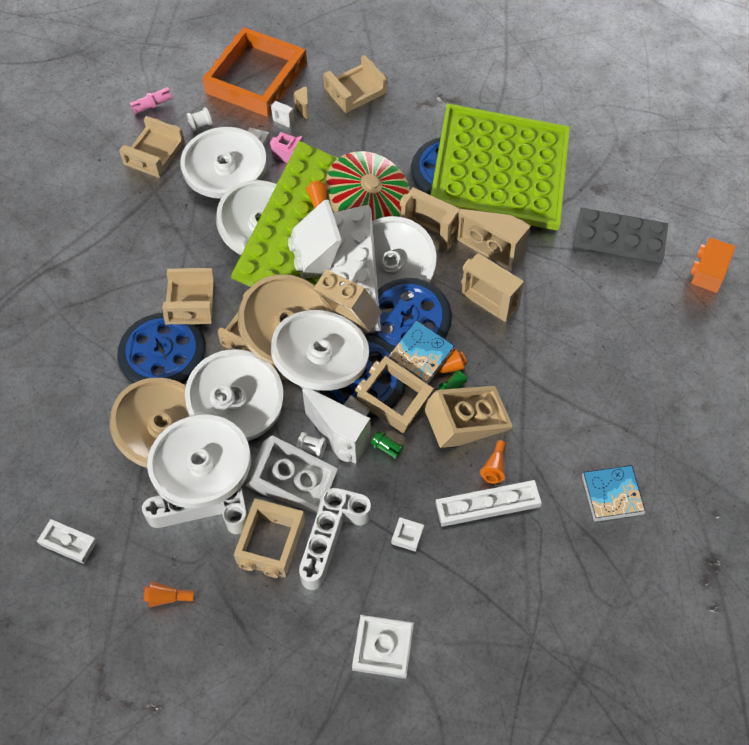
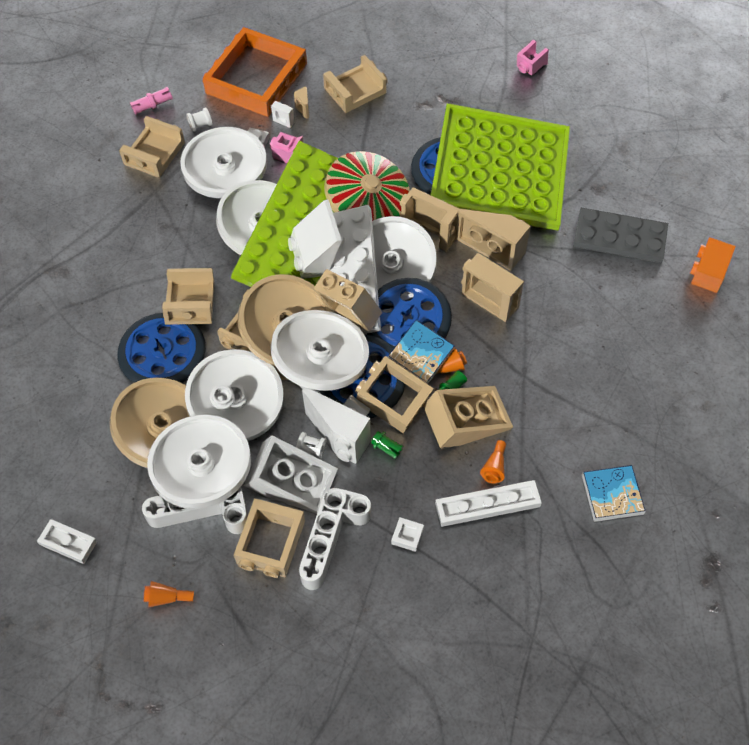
orange cone [306,181,327,208] -> none
white tile [352,615,414,679] -> none
none -> bright pink window [517,40,549,76]

